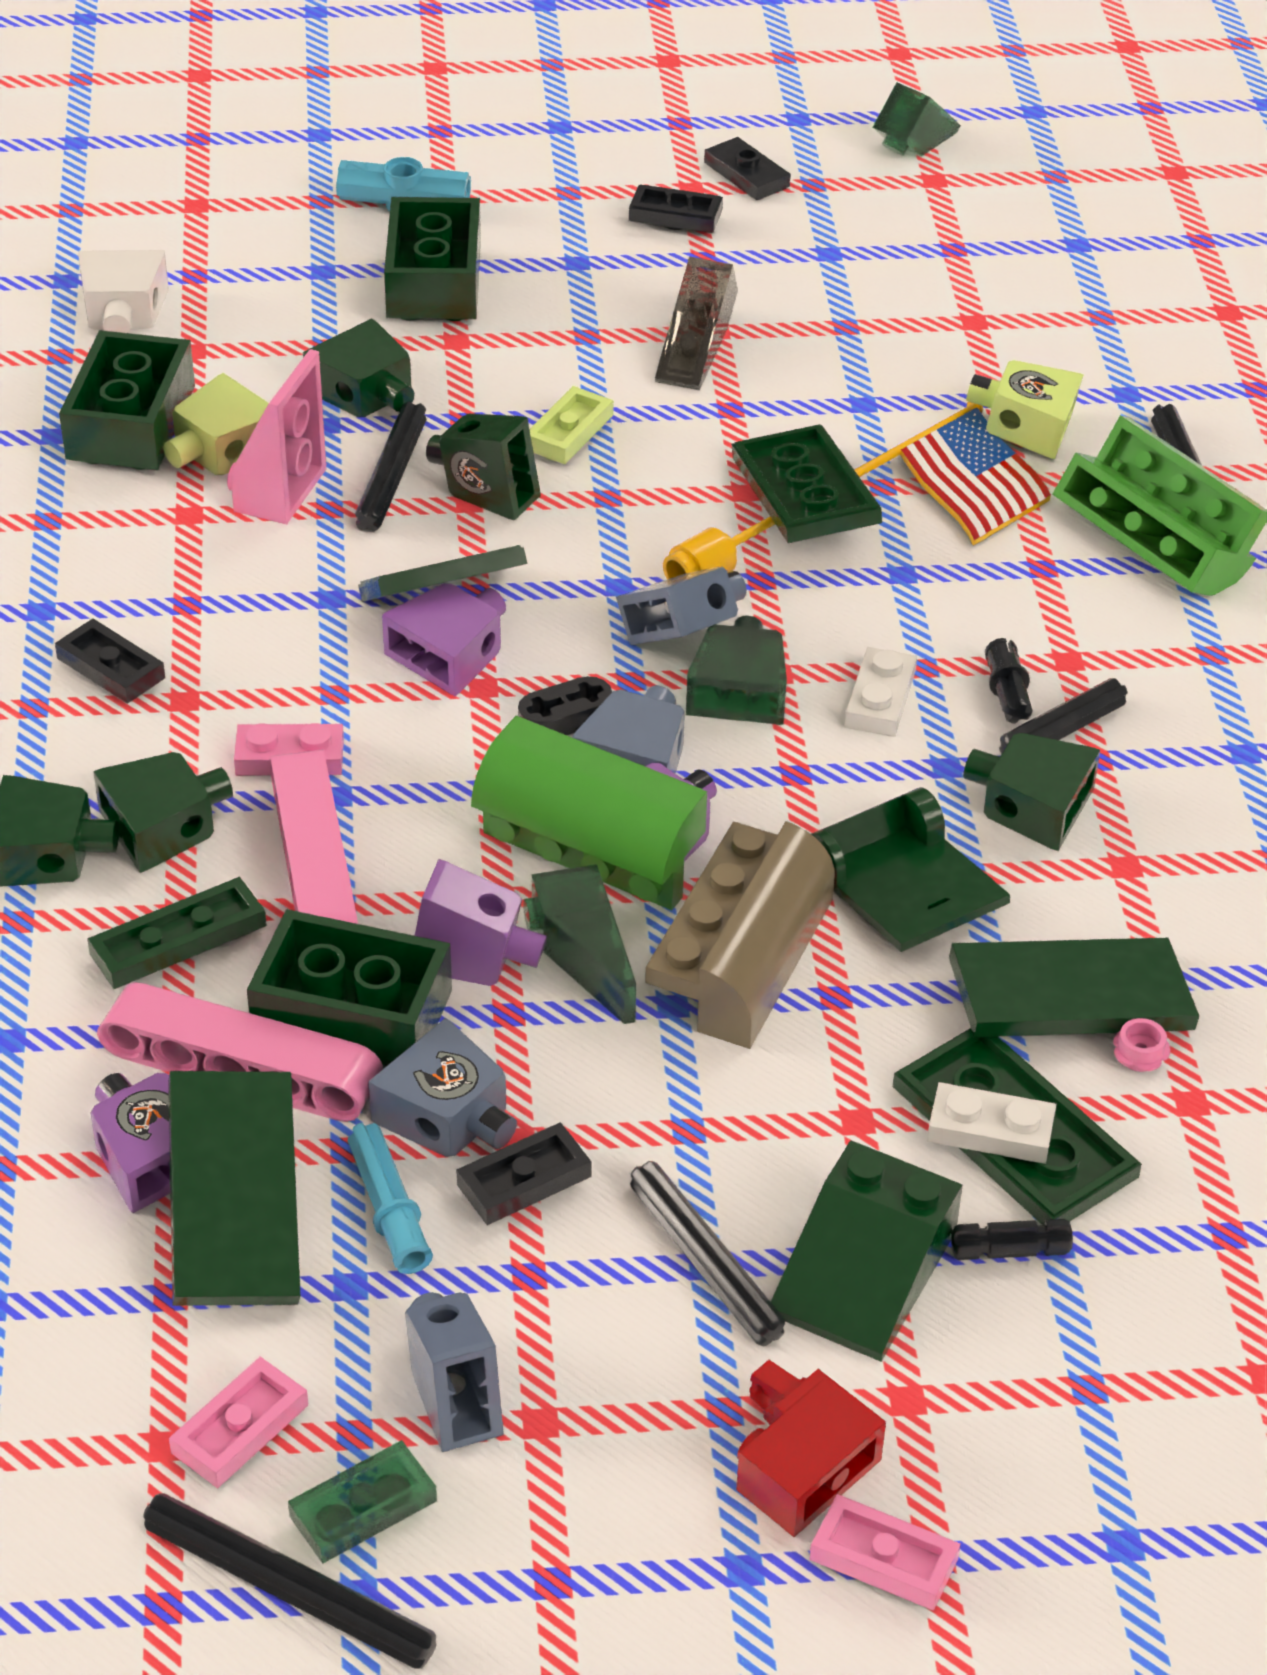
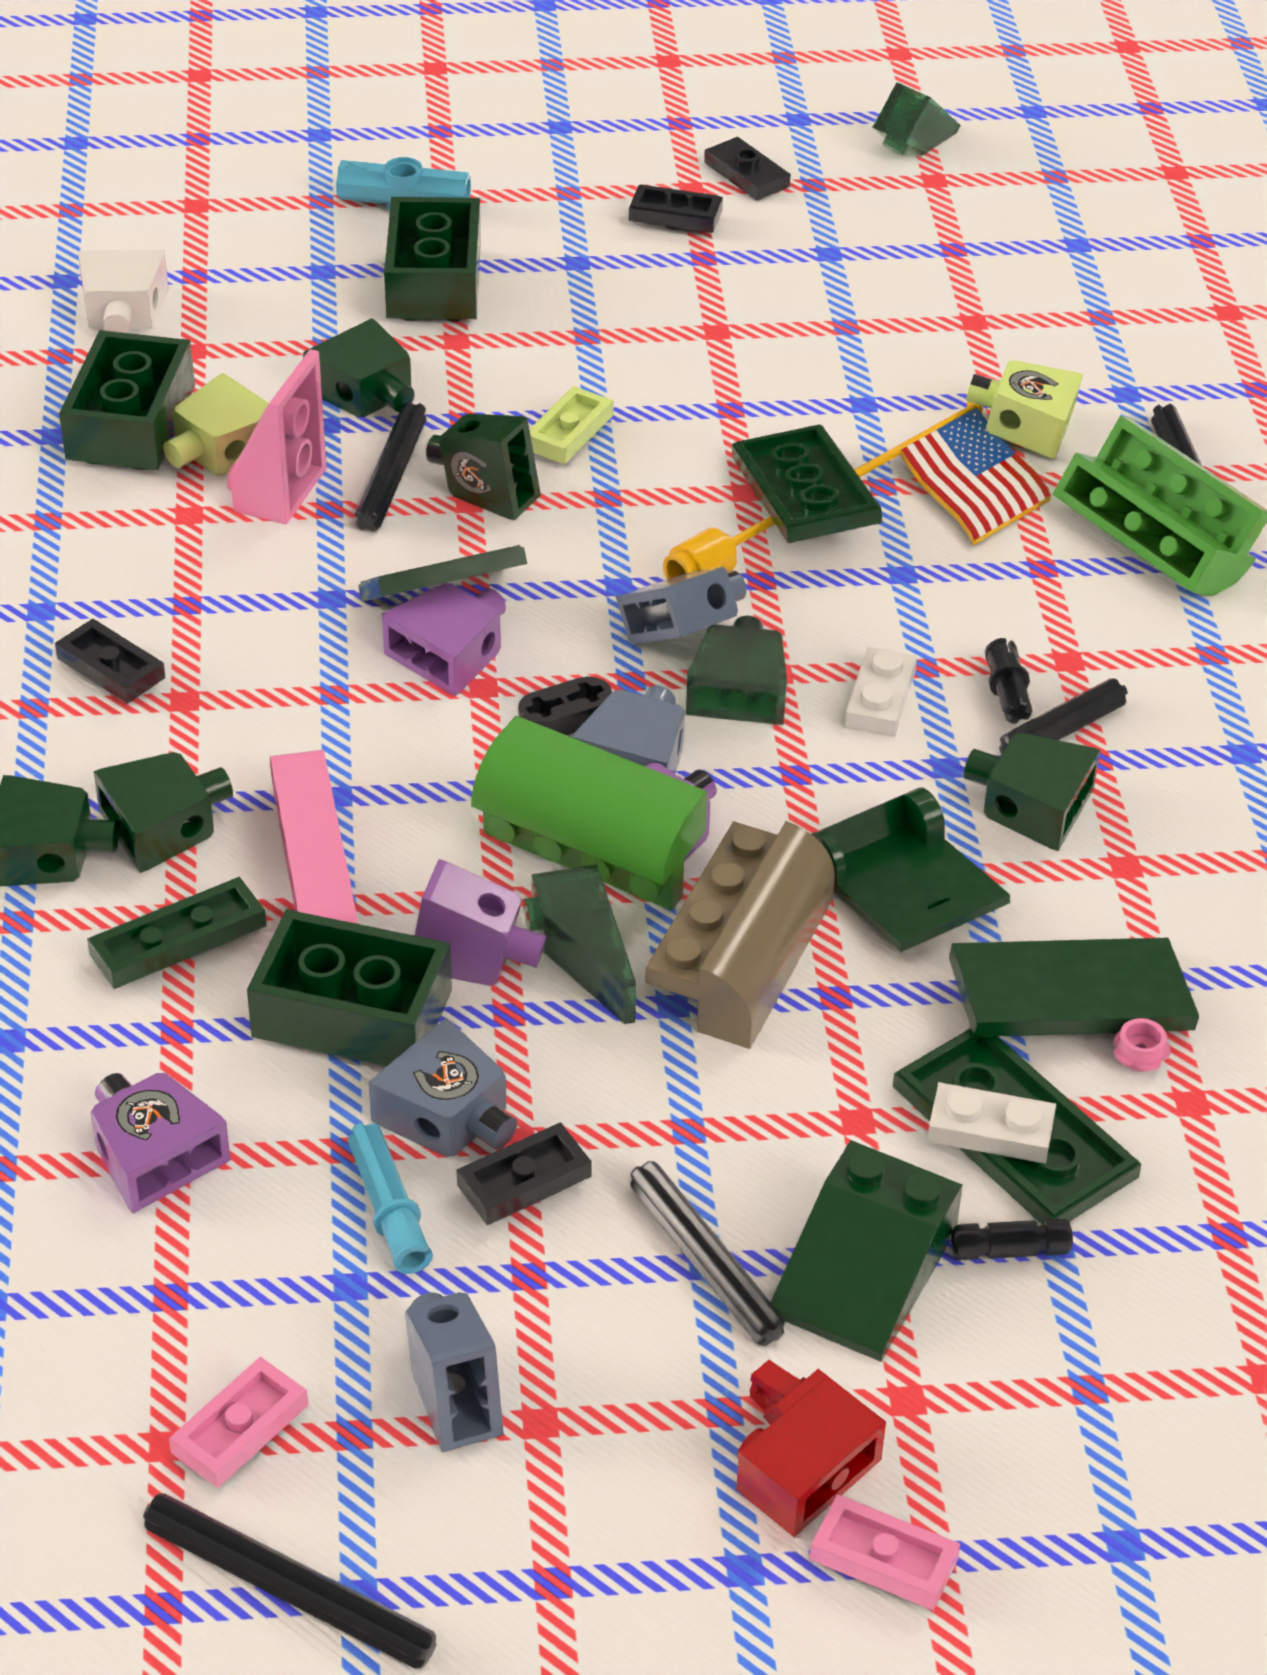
bright pink beam [97,982,383,1122] -> none
dark green tile [168,1071,301,1306] -> none
bright pink plate [234,723,344,776] -> none
clear green plate [288,1440,437,1564] -> none
clear smoke slope [655,257,738,390] -> none

